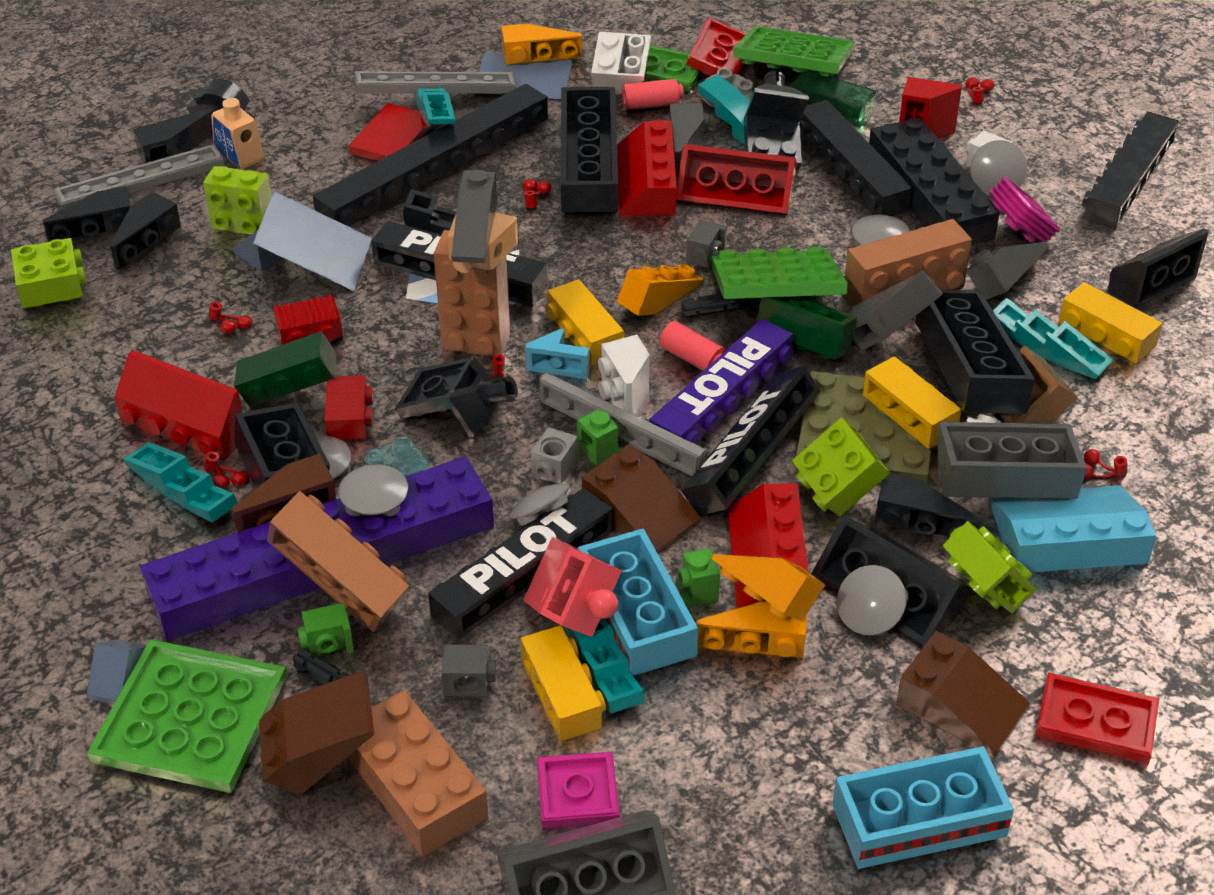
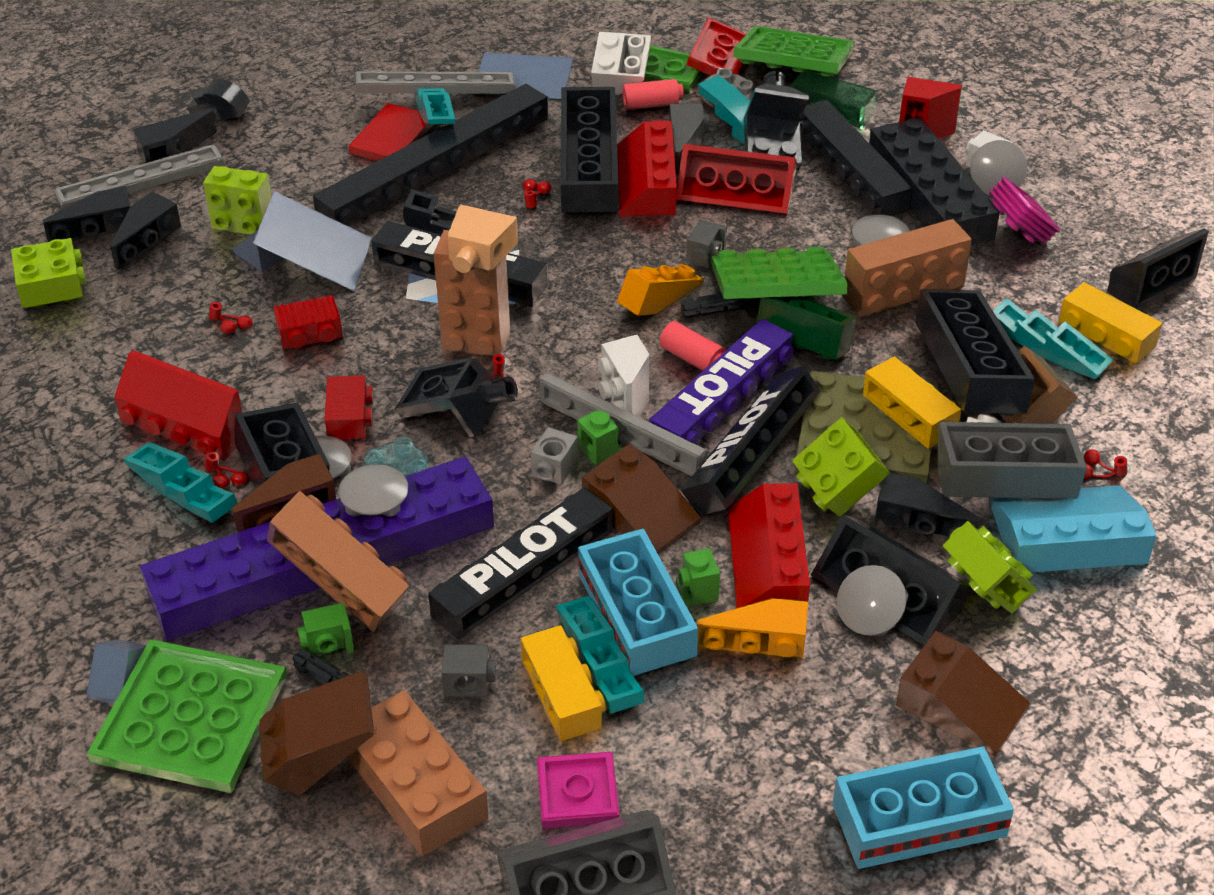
light nougat torso [211,98,265,170] -> none
dark green brick [234,331,336,407] -> none
dark grey slope [451,170,497,263] -> none
light orange slope [501,24,582,65] -> none
light grey dish [509,483,570,526] -> none
coral slope [523,537,622,637] -> none
medium azure slope [525,329,590,379] -> none
yellow brick [545,279,624,366] -> none
light orange slope [711,554,825,621] -> none
dark grey slope [850,270,943,350] -> none
red piece [965,77,995,103] -> none
dark grey slope [966,242,1049,300] -> none
red tile [1035,672,1160,764] -> none
black brick [1082,111,1179,230] -> none

